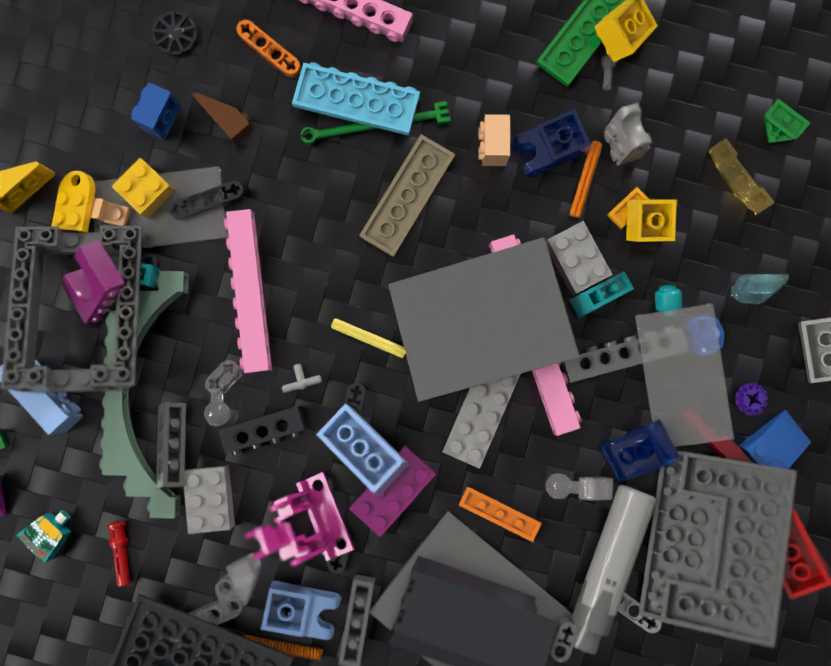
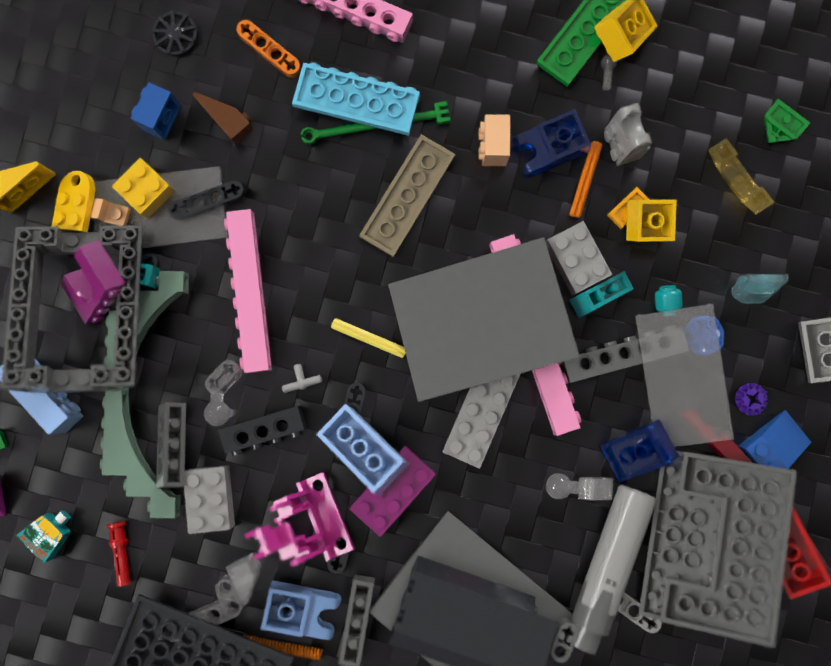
orange plate [458,486,542,542] -> none

